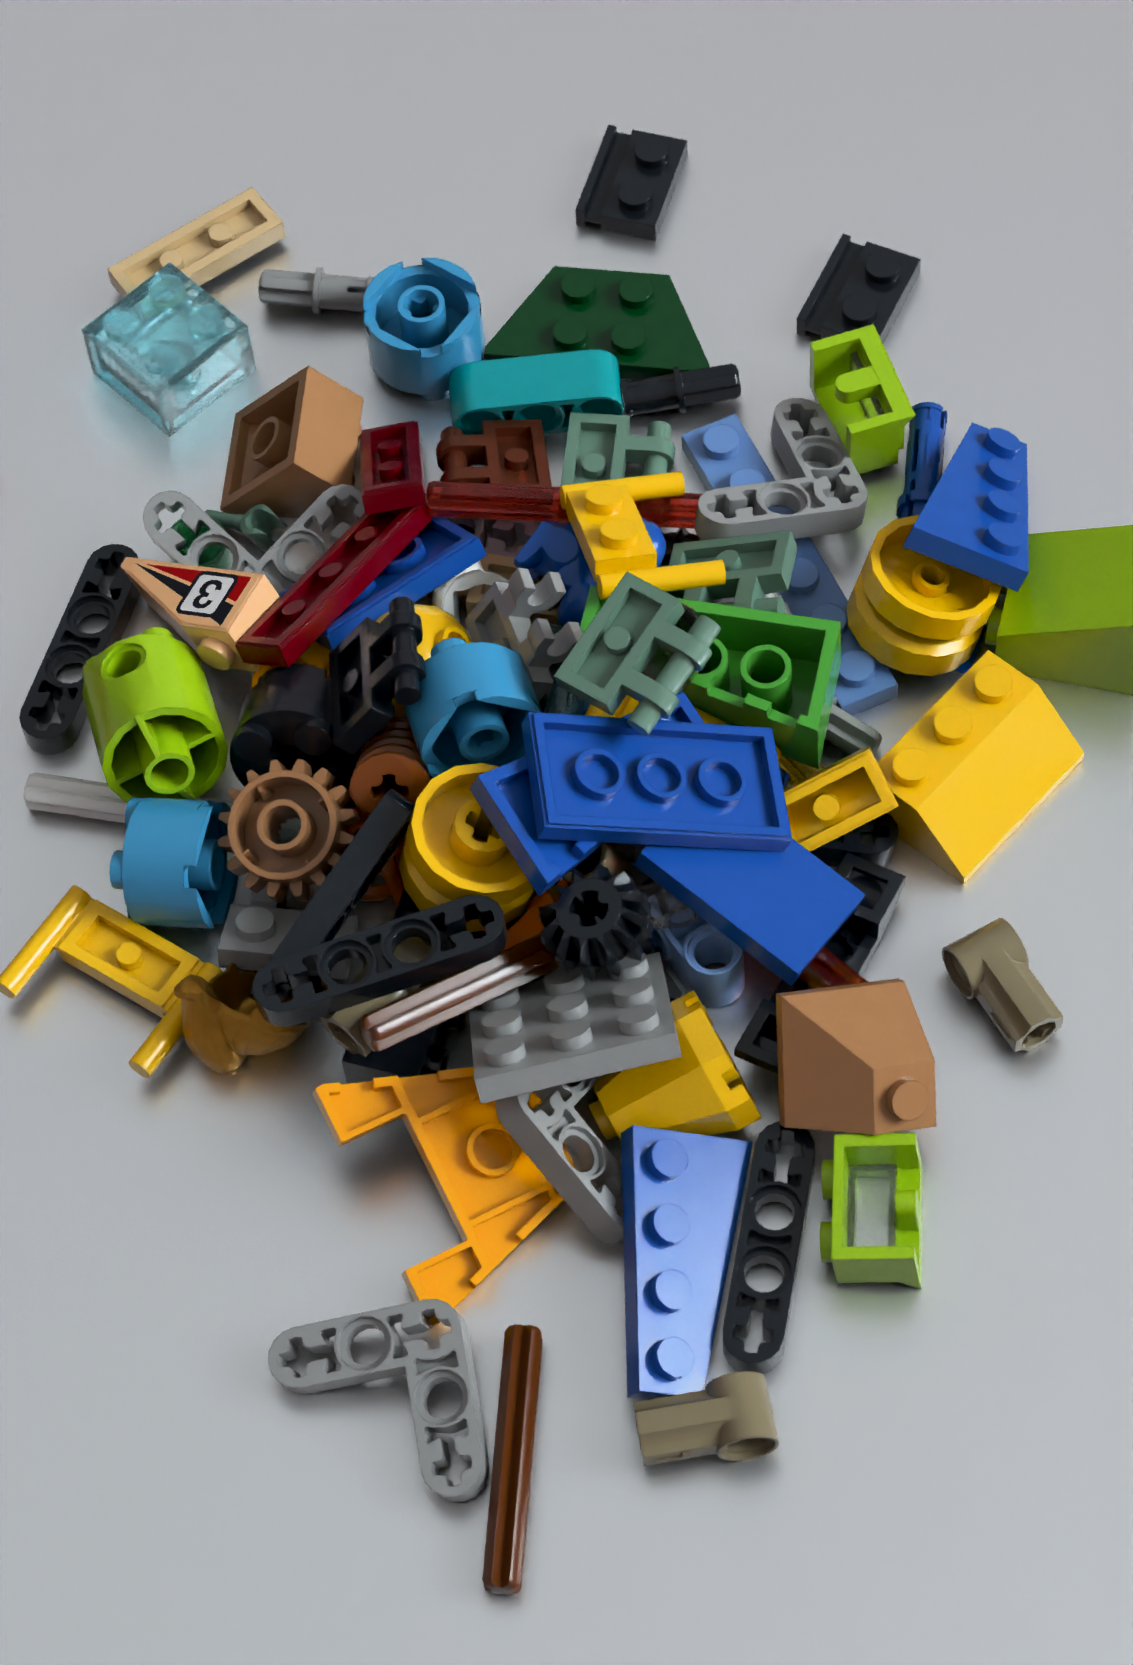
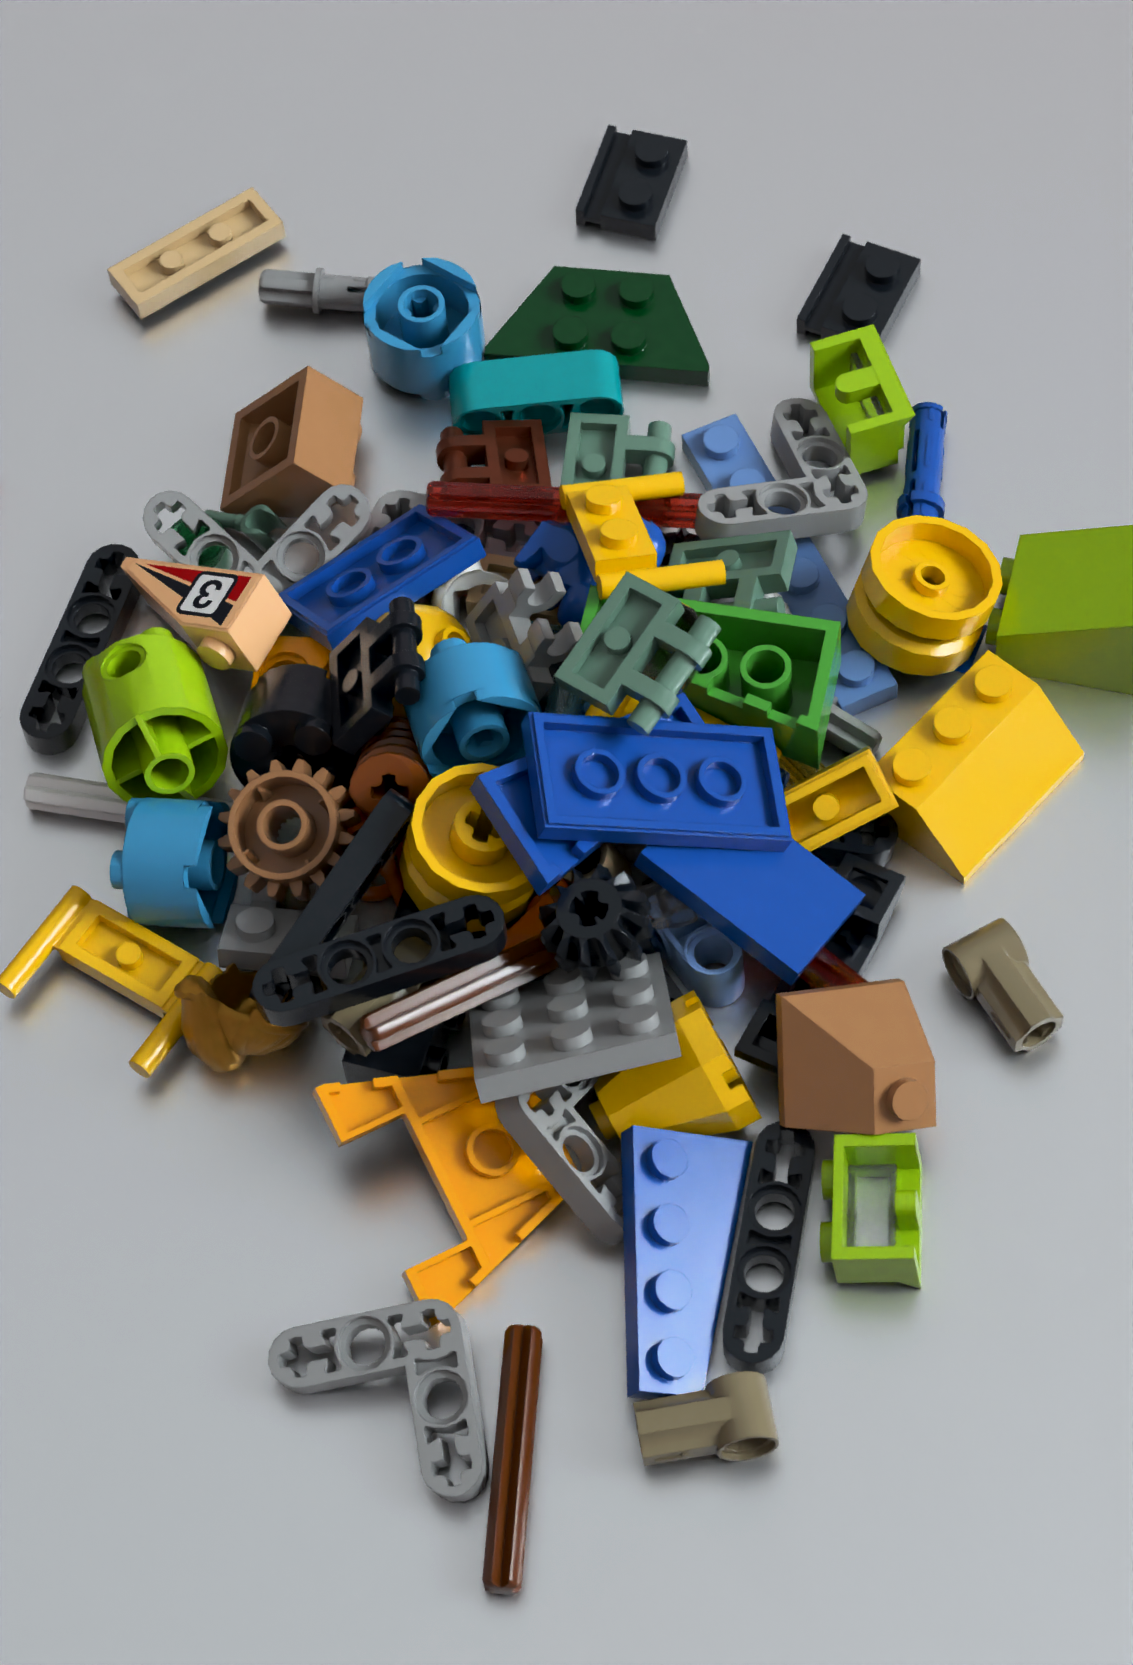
clear light blue piece [82,262,256,437] -> none
dark red tile [235,504,433,668] -> none
dark red tile [360,421,426,515] -> none
black axle [621,363,741,417] -> none
blue wing [902,422,1029,592] -> none

